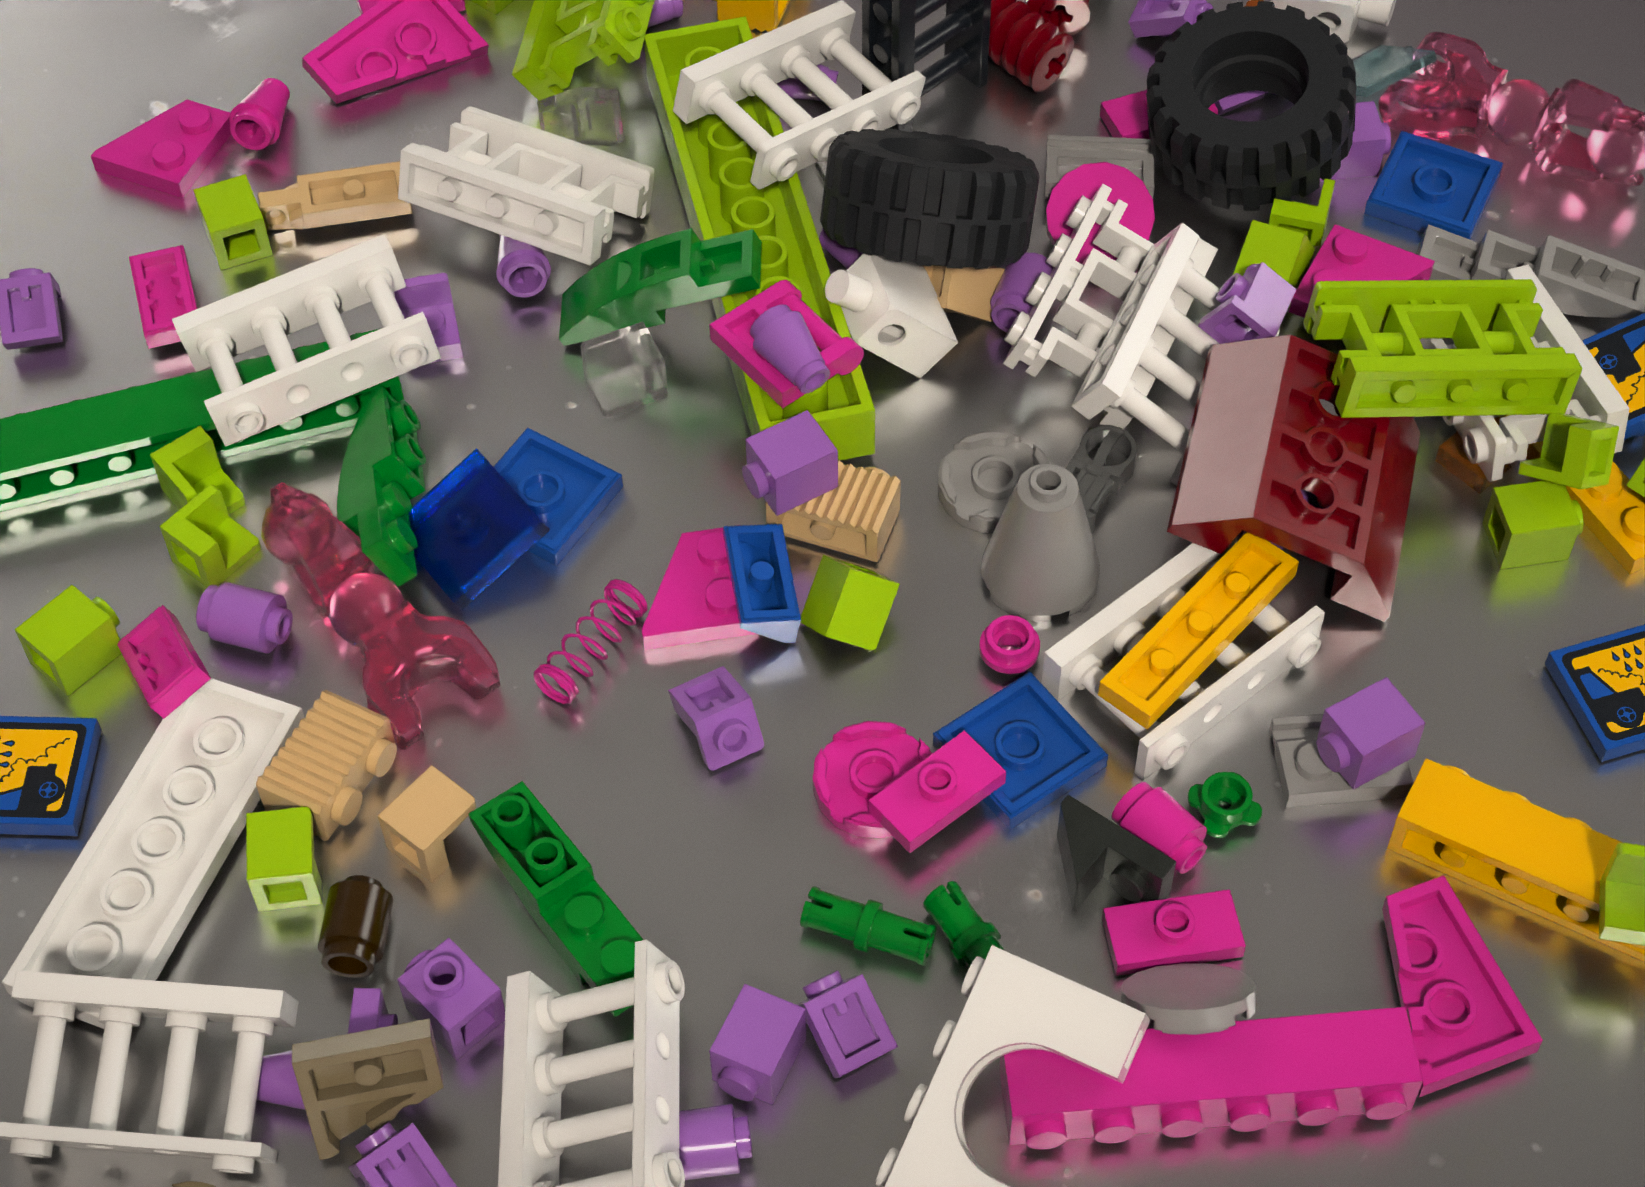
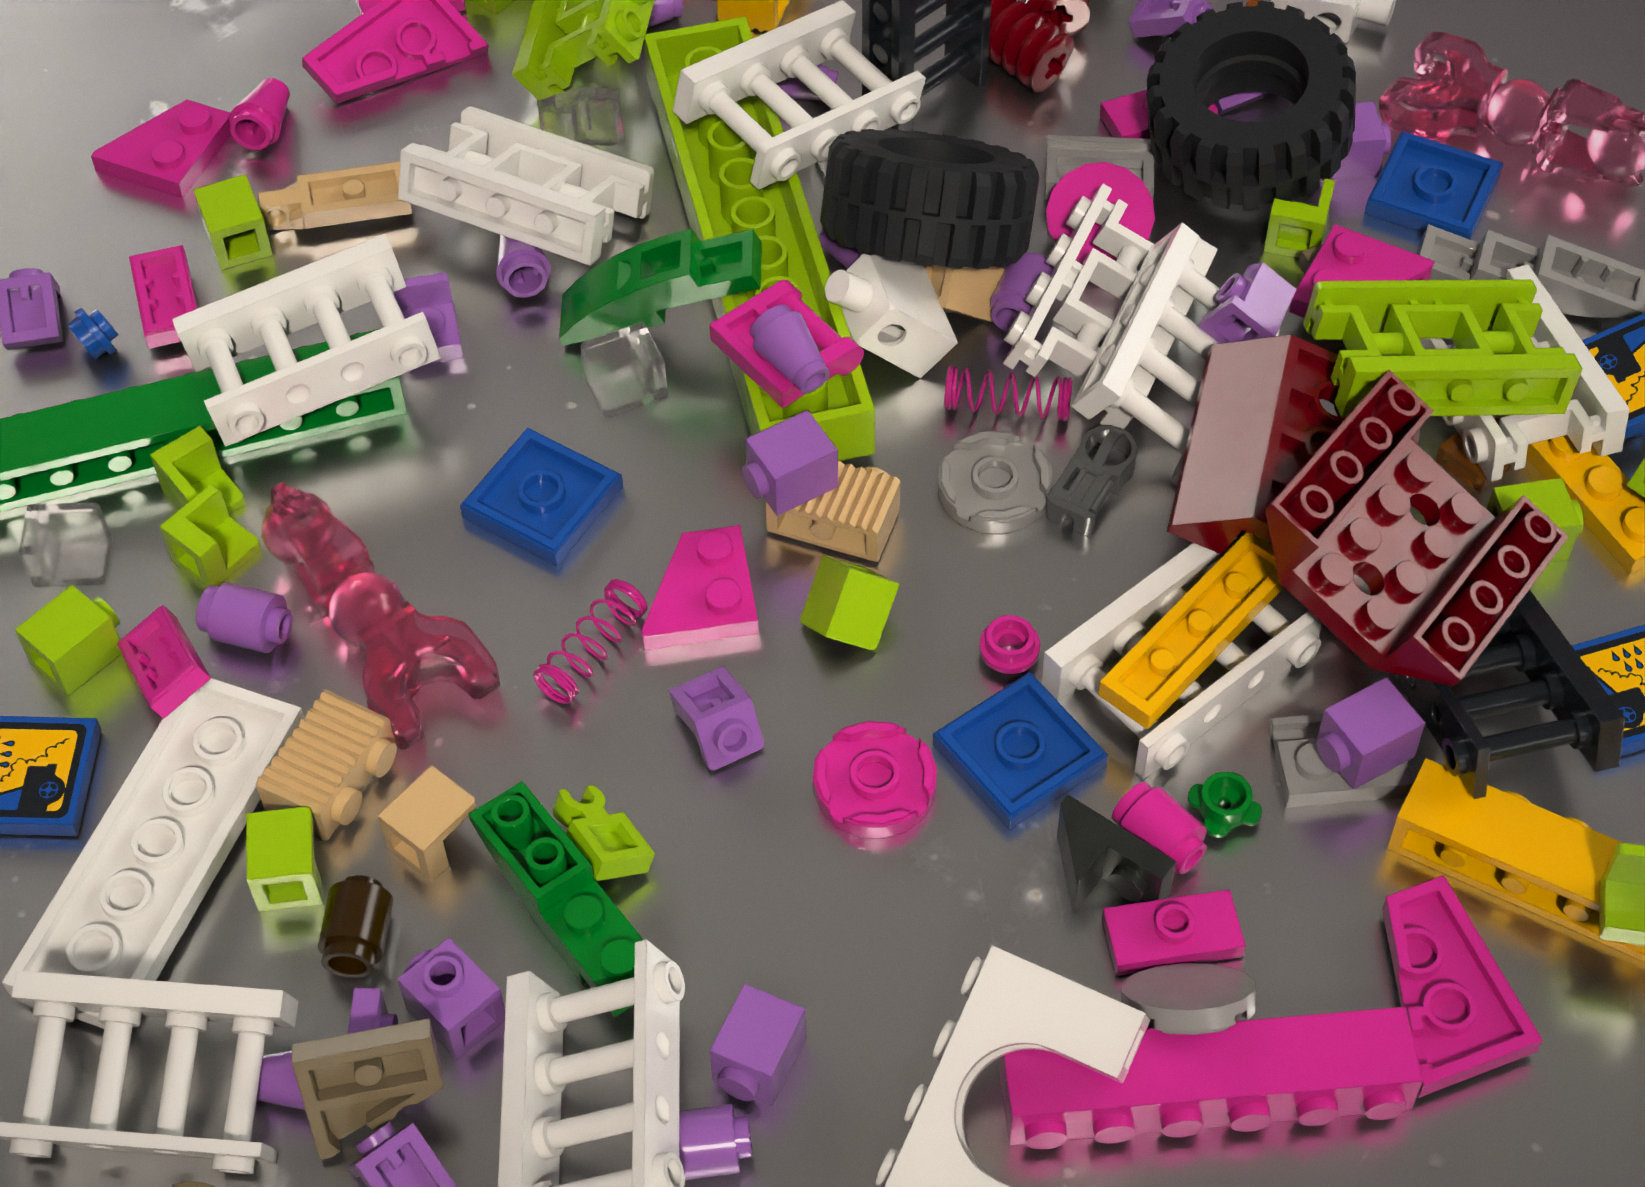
green slope [337,385,426,587] -> none
clear blue plate [408,448,550,610] -> none
blue slope [723,524,801,643] -> none
medium lavender bracket [797,970,898,1078] -> none
green pin [800,886,937,966] -> none
dark pink plate [868,730,1006,853] -> none
green pin [923,881,1004,969] -> none
light grey cone [981,464,1100,623] -> none
lime brick [1233,220,1315,310] -> none
clear light blue piece [1352,45,1437,97] -> none
lime panel [1518,413,1619,489] -> none
none -> clear panel [19,503,112,587]
none -> blue plate [67,307,119,360]
none -> lime plate [552,785,655,881]
none -> dark pink piece [944,365,1073,422]
none -> dark red slope [1265,370,1569,686]
none -> black fence [1392,589,1625,799]

